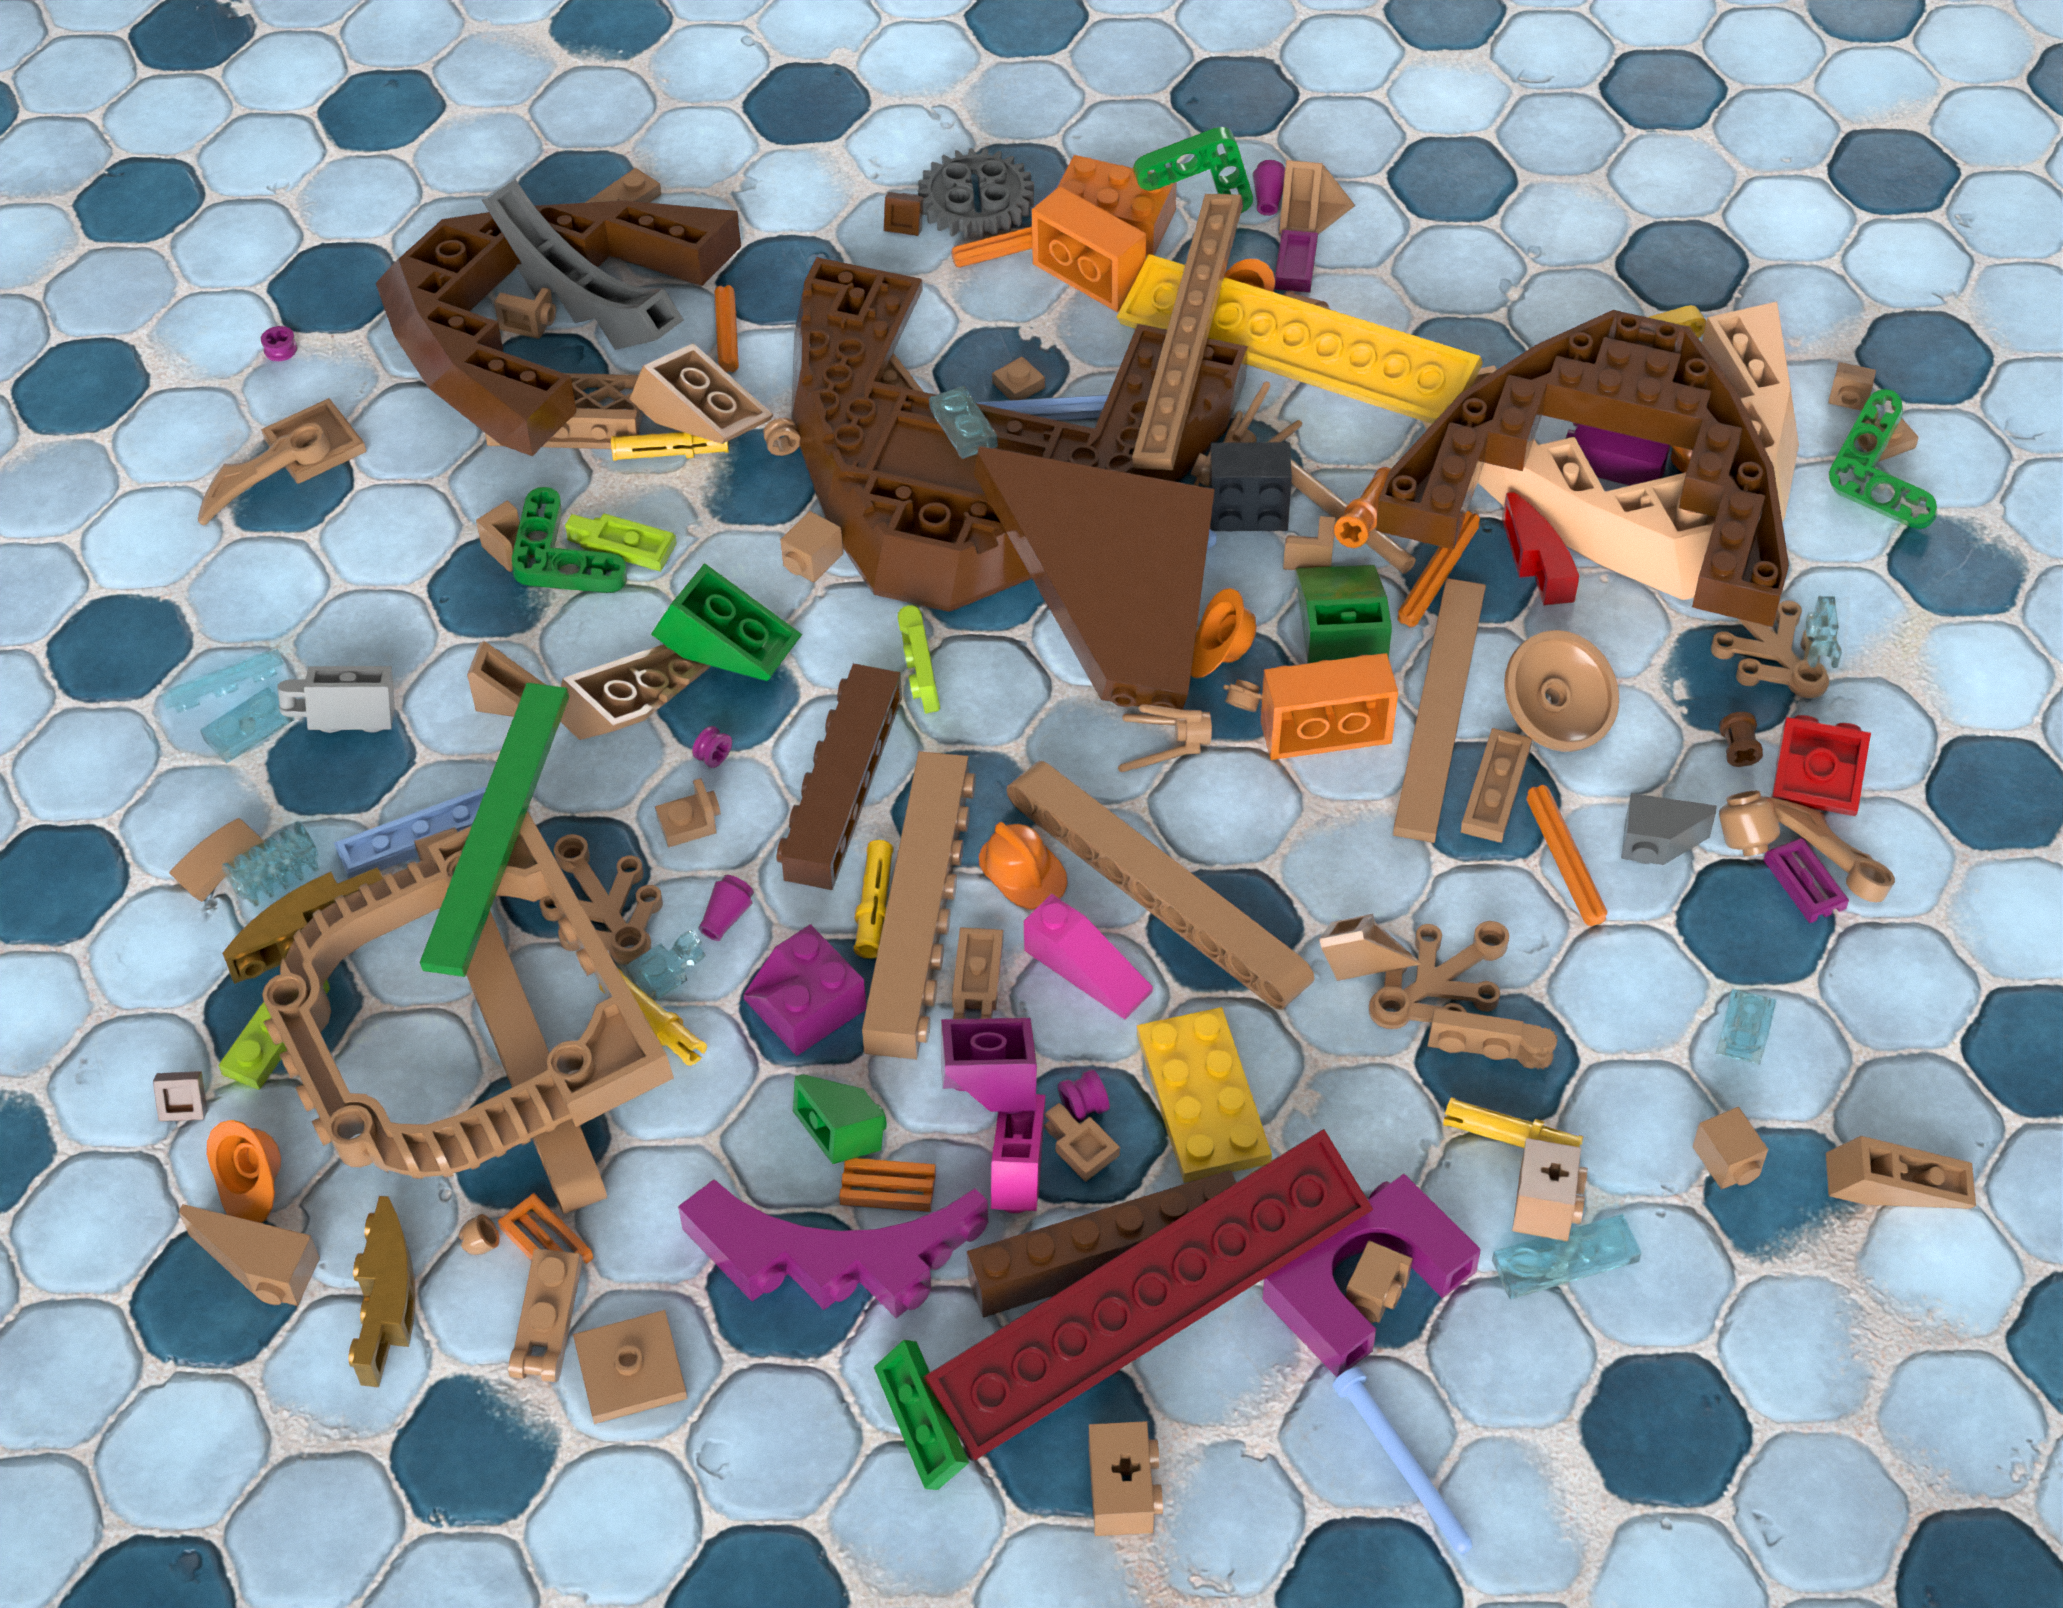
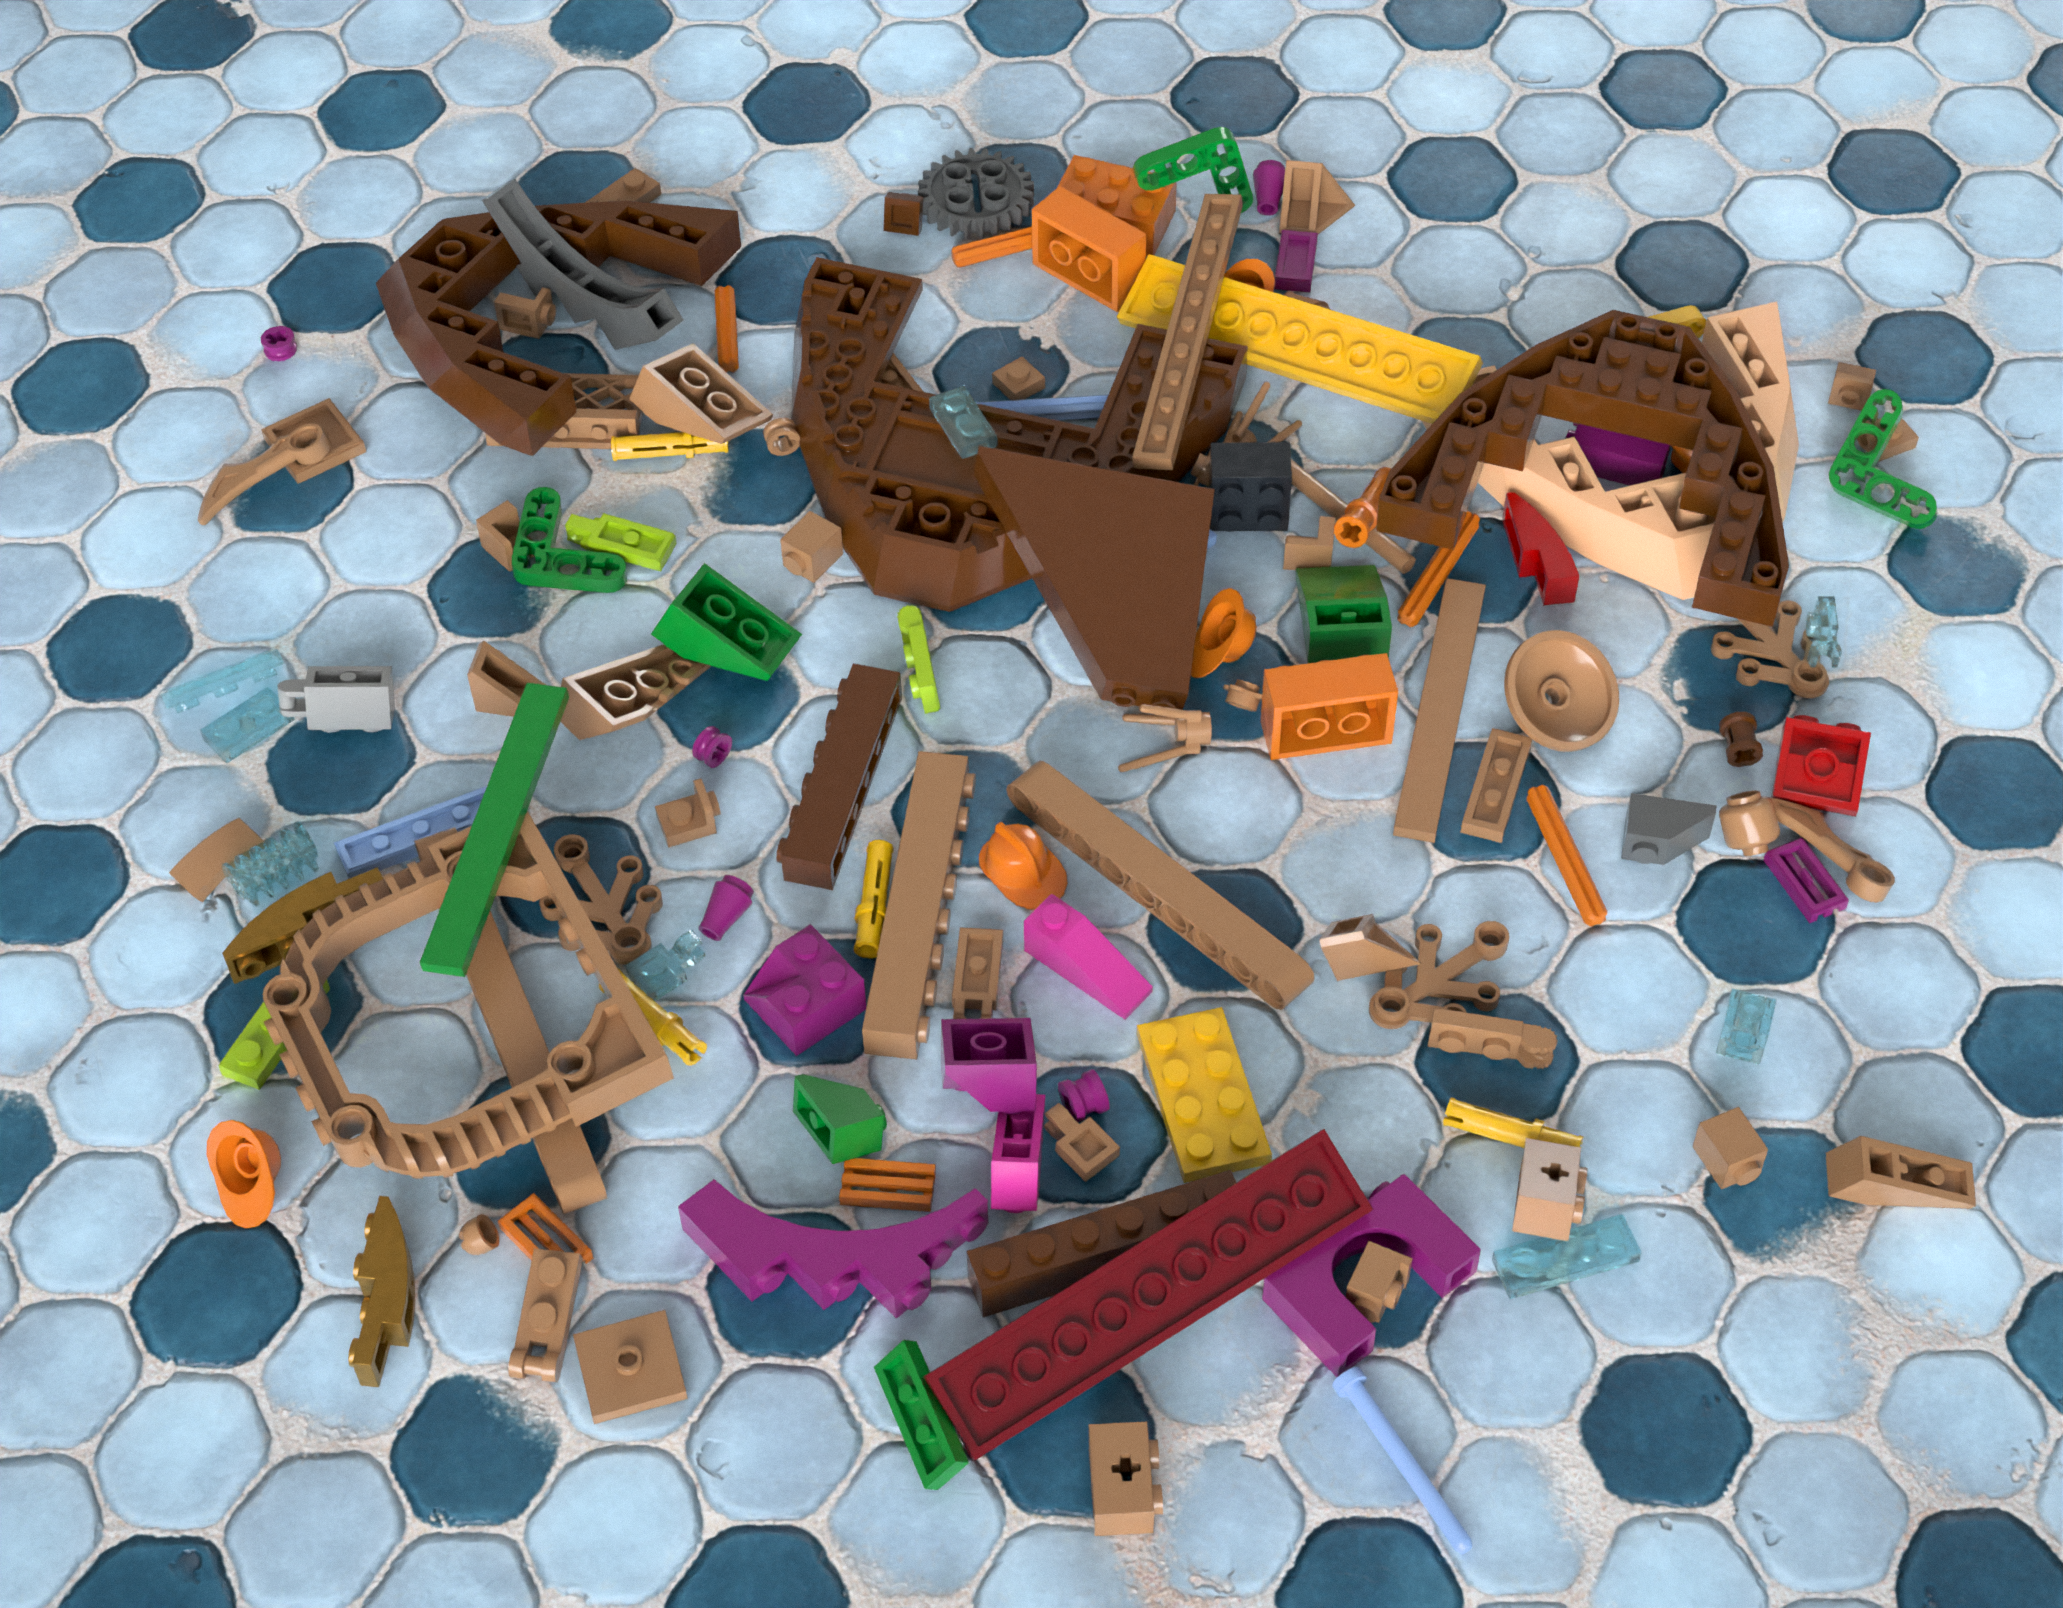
tile [153,1071,207,1121] -> none
medium nougat slope [179,1204,320,1306] -> none

